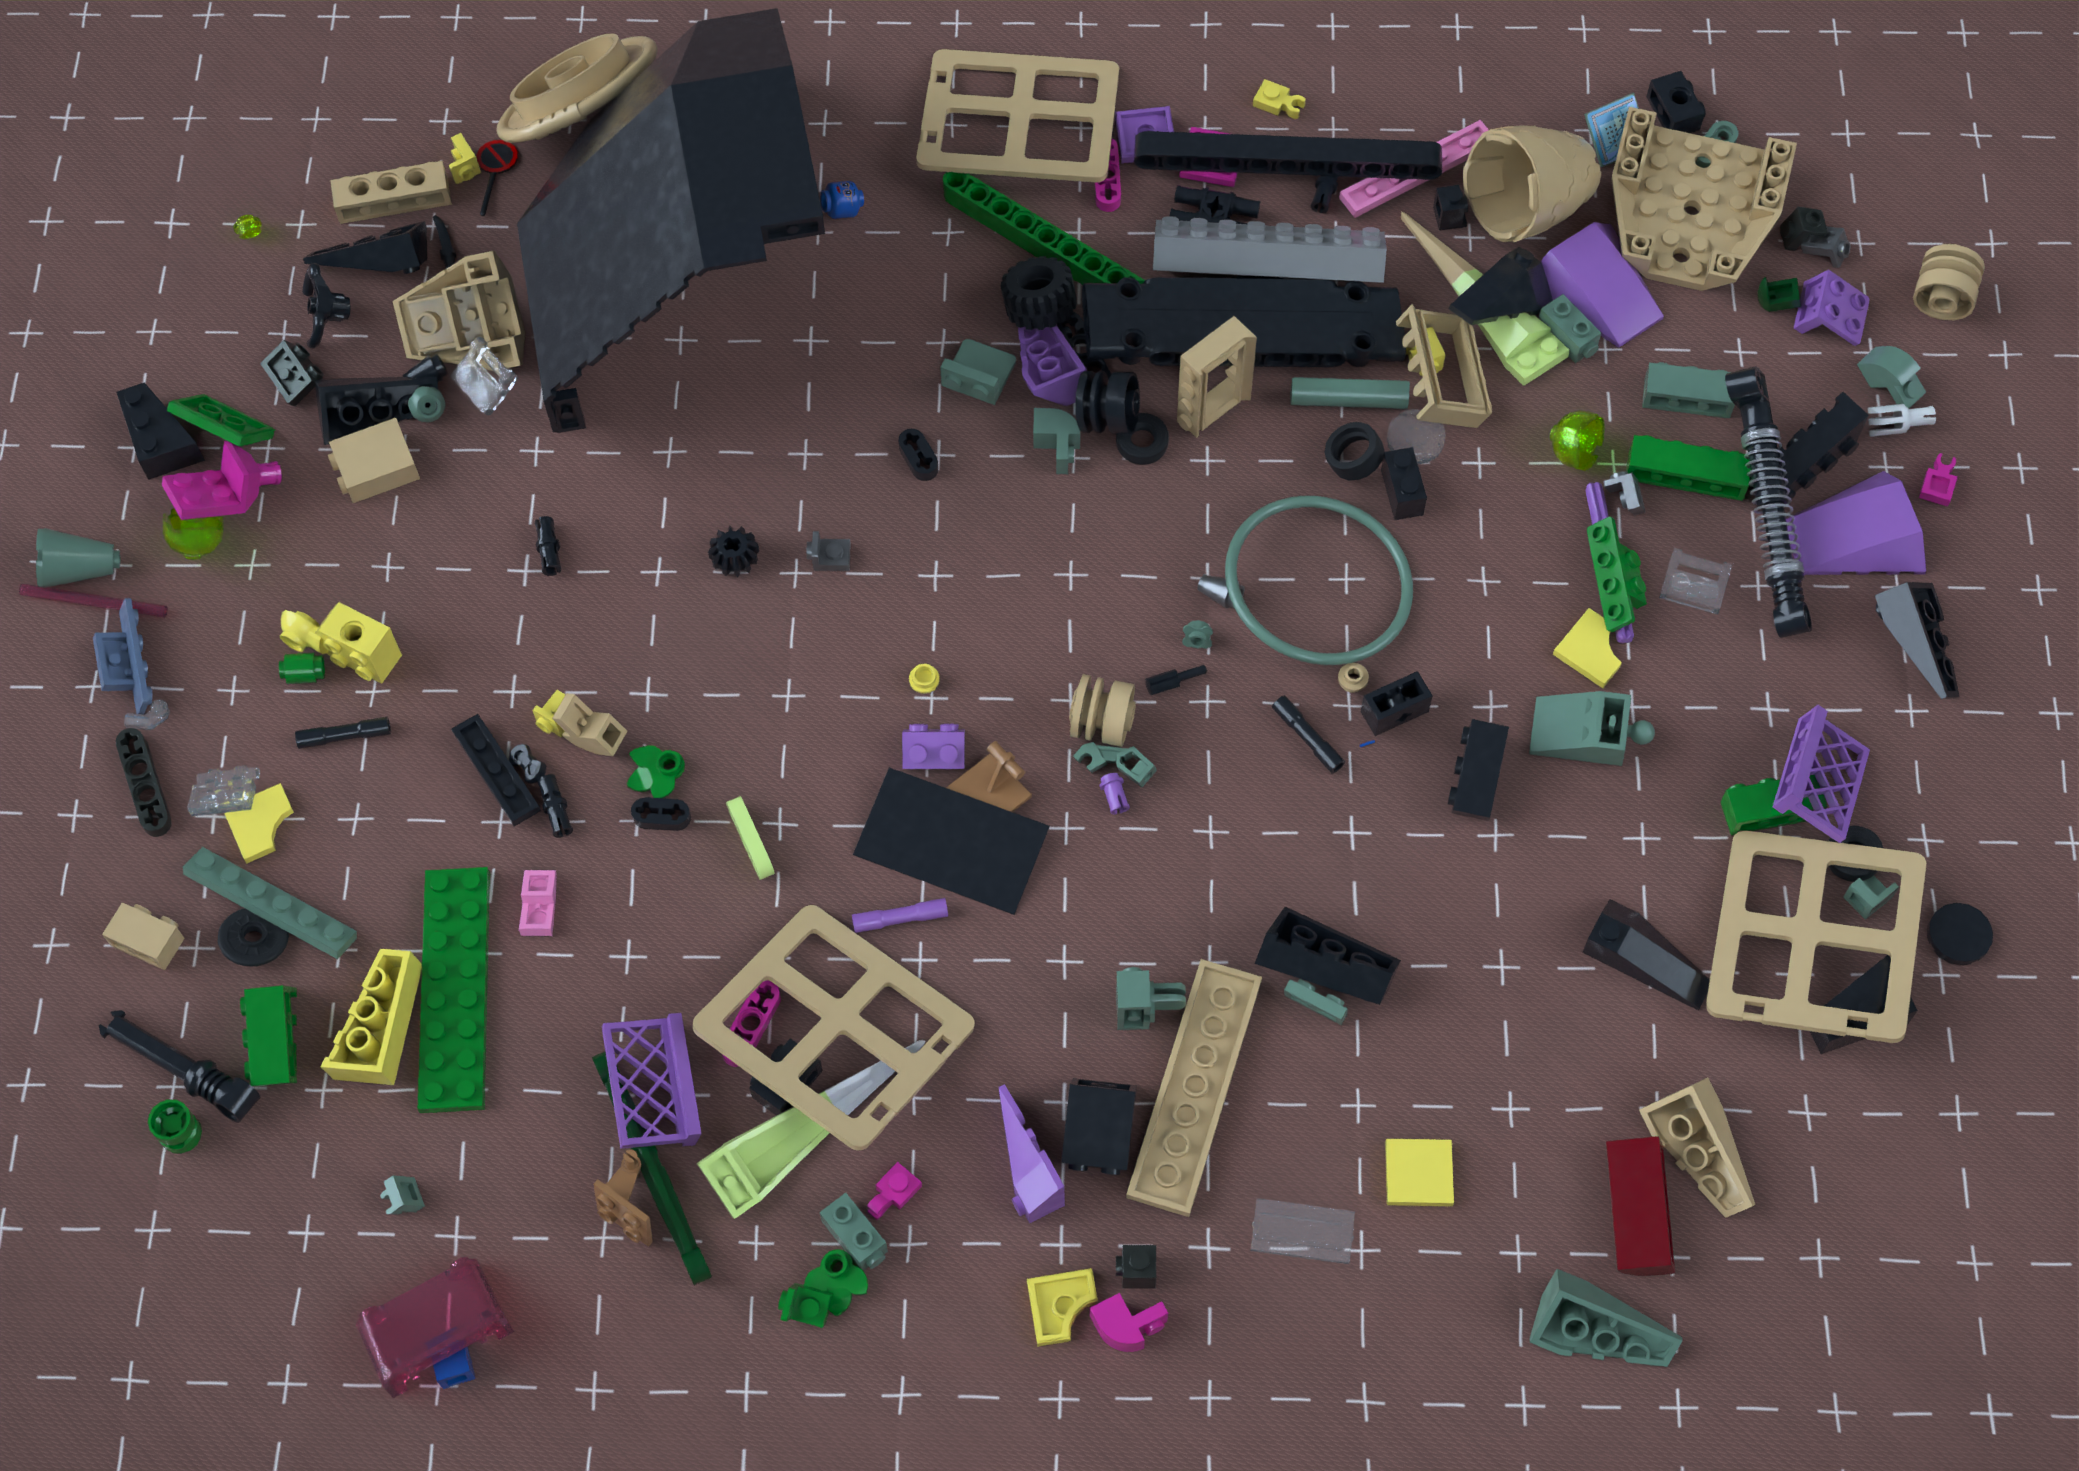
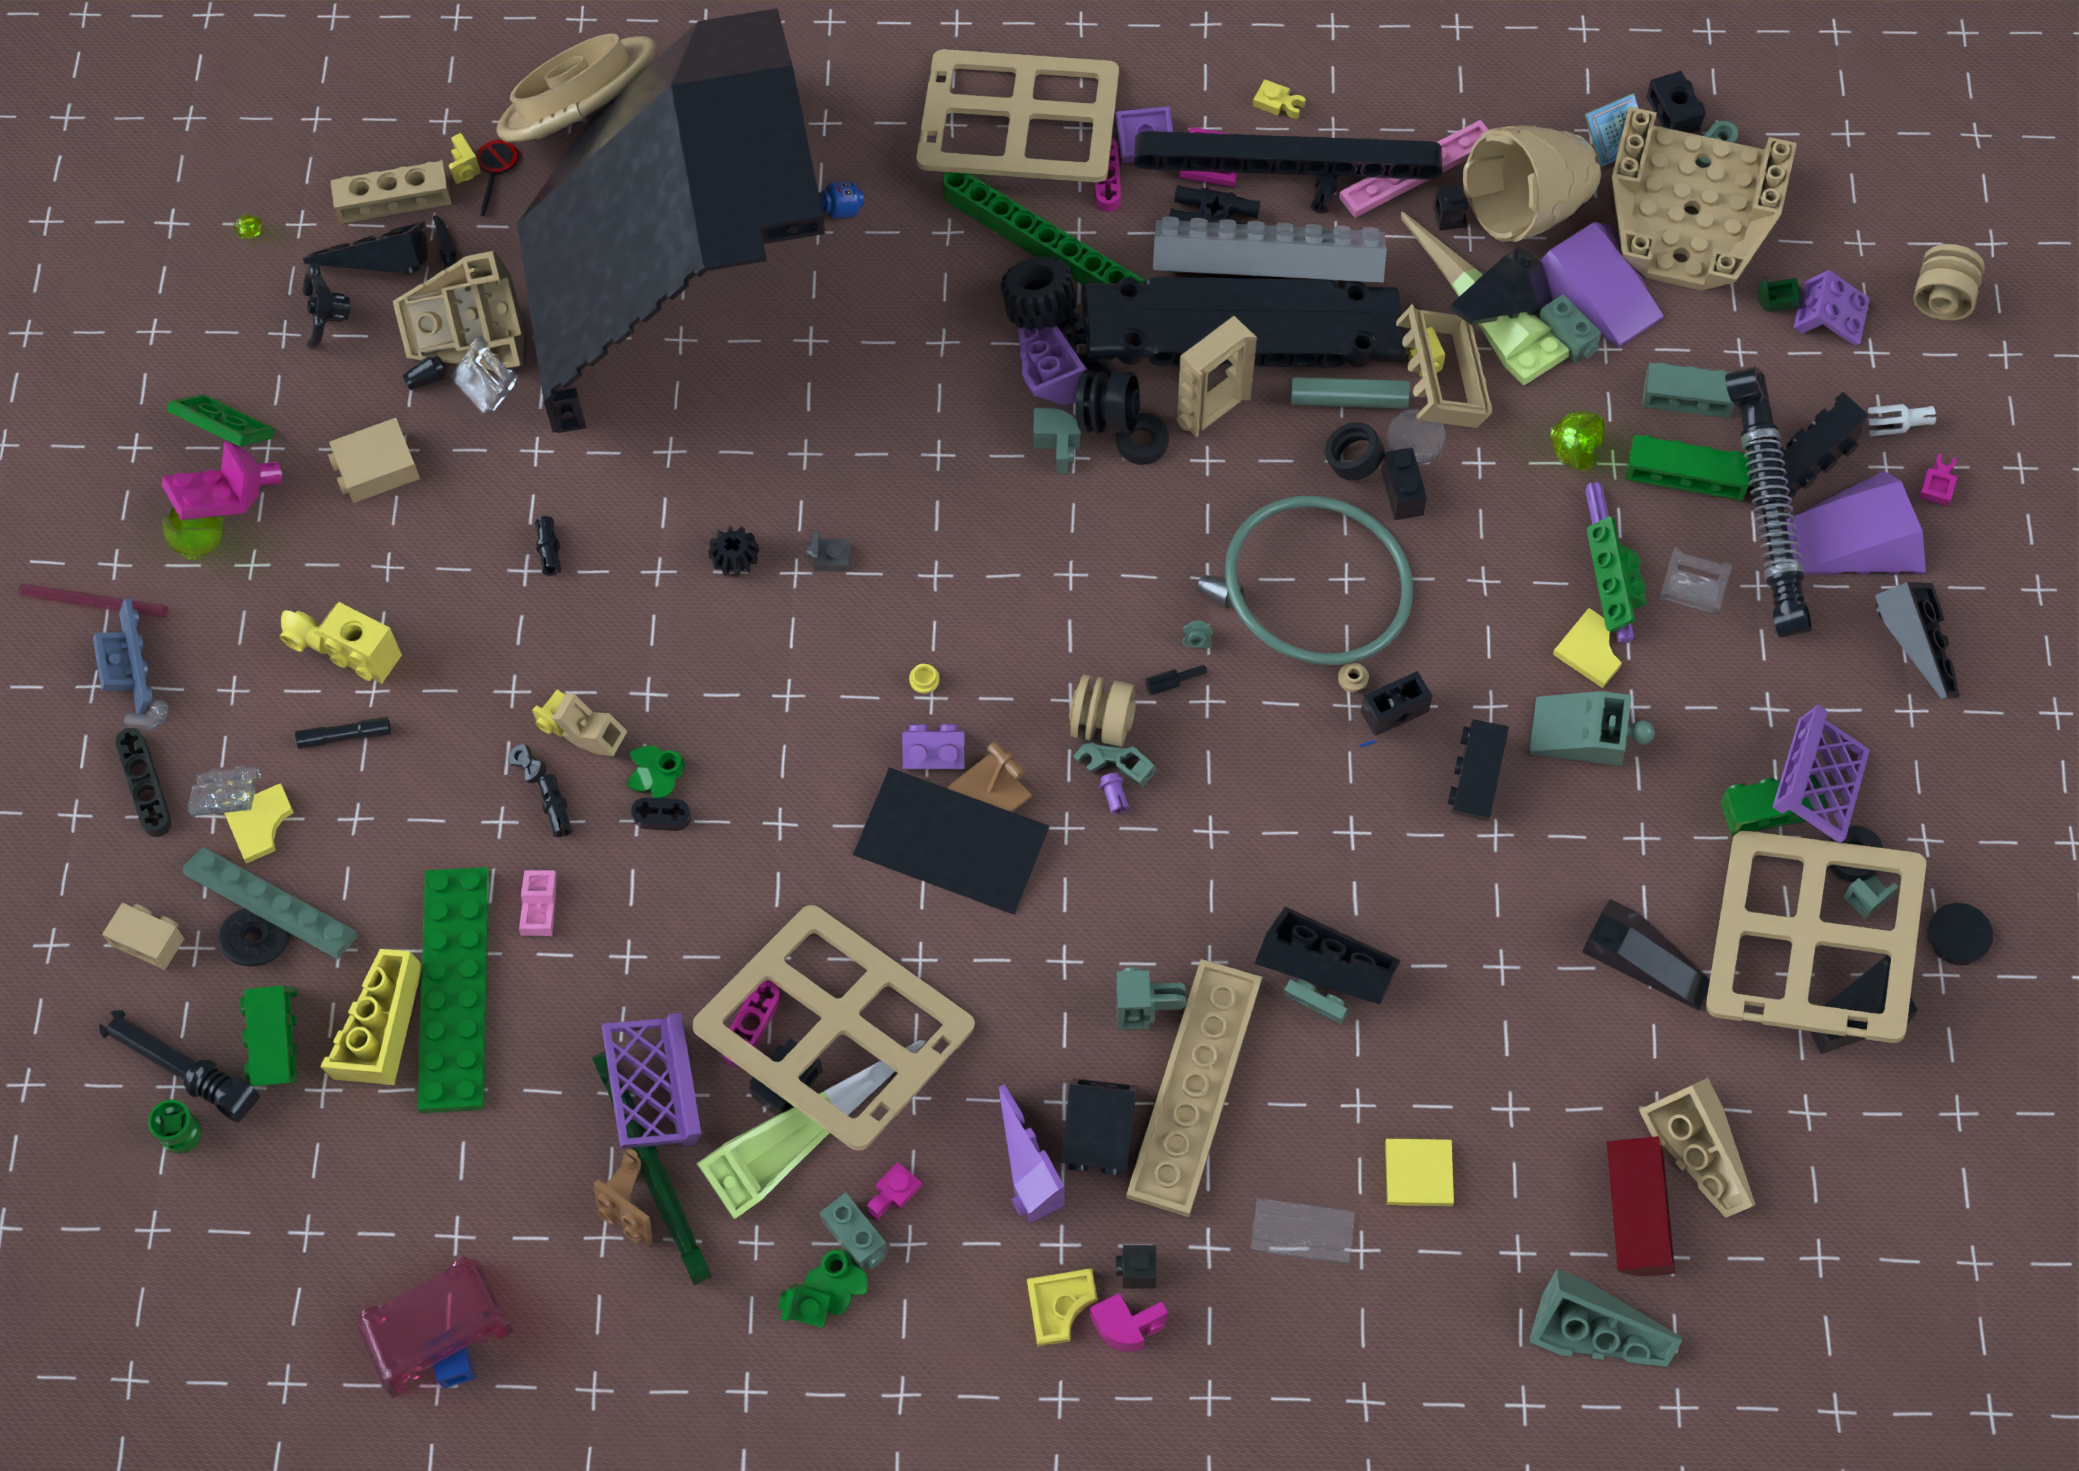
sand green cone [36,528,120,588] -> none
black wedge [116,382,205,480] -> none
pearl dark grey bracket [260,340,324,407] -> none
green brick [279,652,325,685] -> none
black wedge [315,376,438,445] -> none
sand green tile [380,1175,425,1215] -> none
sand green plate [408,386,446,423] -> none
black plate [451,714,541,827] -> none
yellowish green beam [726,796,775,880] -> none
medium lavender piece [852,898,948,933] -> none
black beam [898,429,939,481] -> none
sand green bracket [940,339,1016,405] -> none
black piece [1272,695,1345,774] -> none
flat silver bracket [1603,471,1646,516] -> none
pearl dark grey bracket [1780,207,1827,251] -> none
flat silver bracket [1801,226,1851,268] -> none
sand green brick [1857,346,1926,409] -> none

